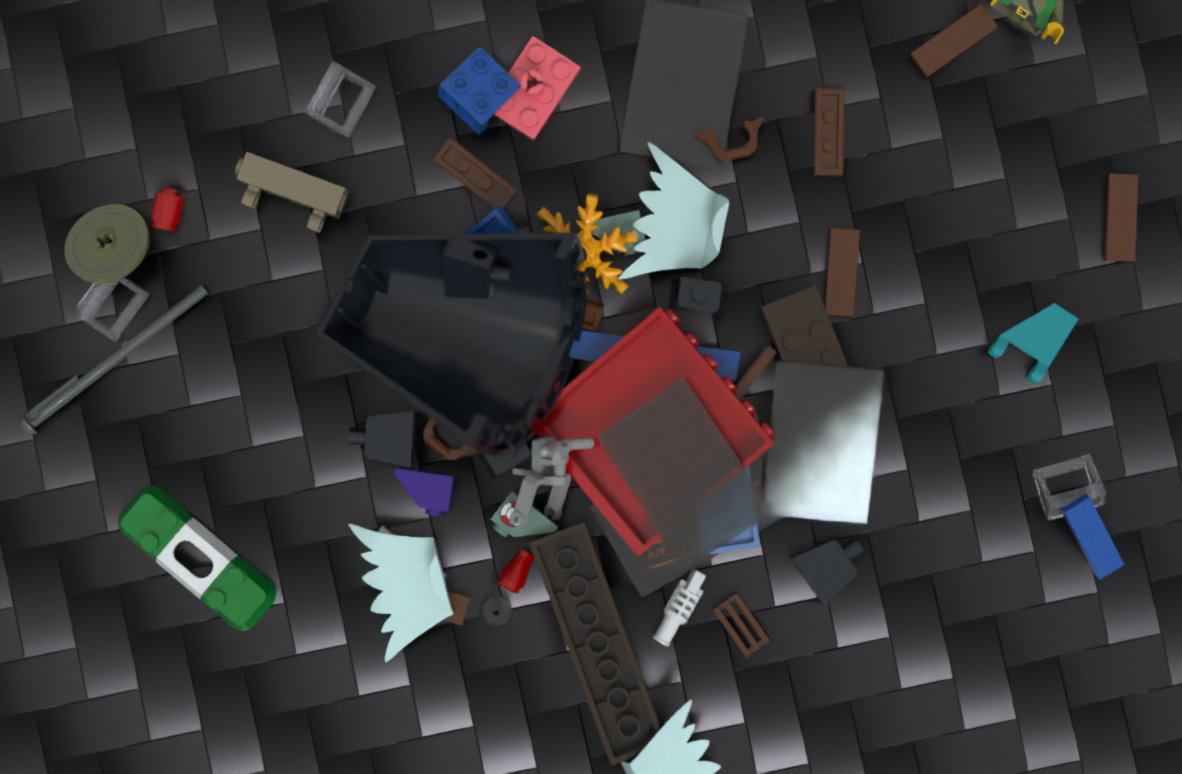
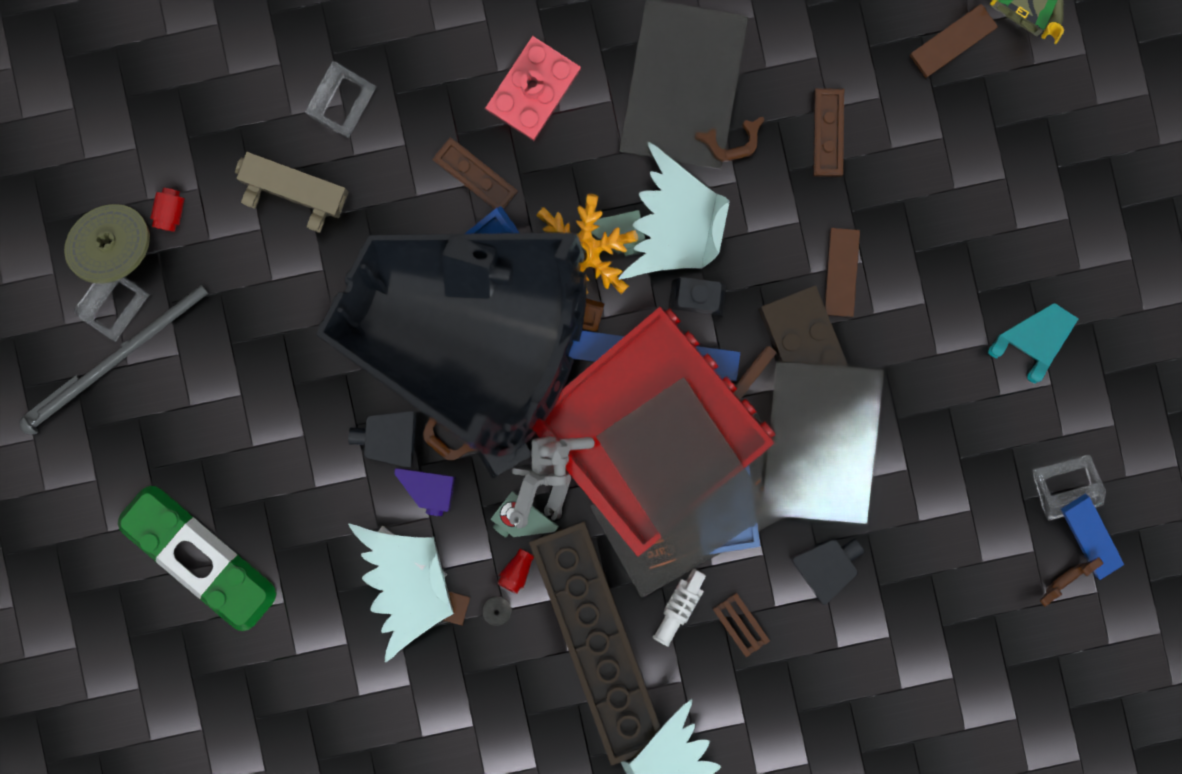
blue bracket [438,47,521,135] -> none
reddish brown tile [1104,173,1138,262] -> none
none -> reddish brown helmet [1040,557,1104,607]

